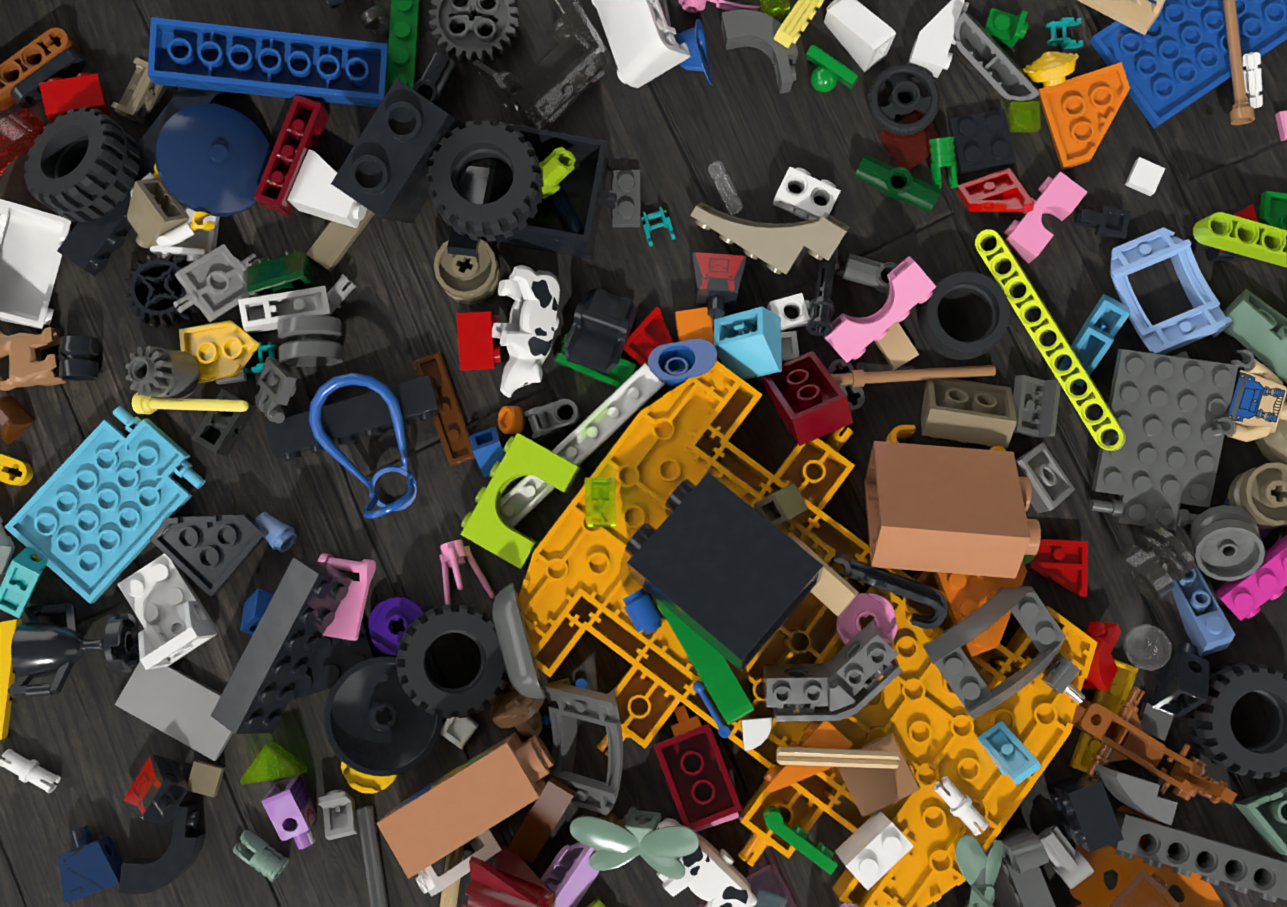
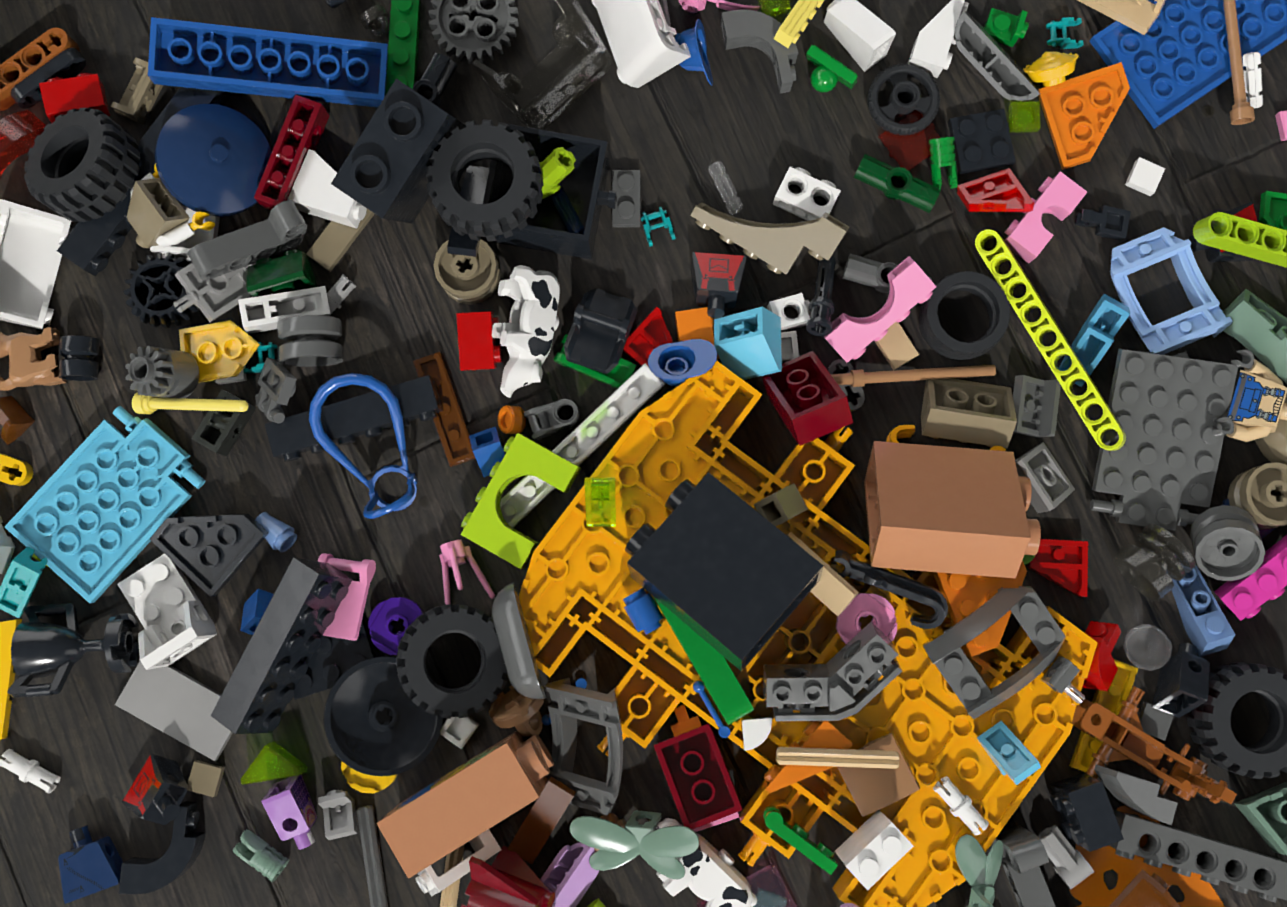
none -> dark grey beam [188,200,307,280]

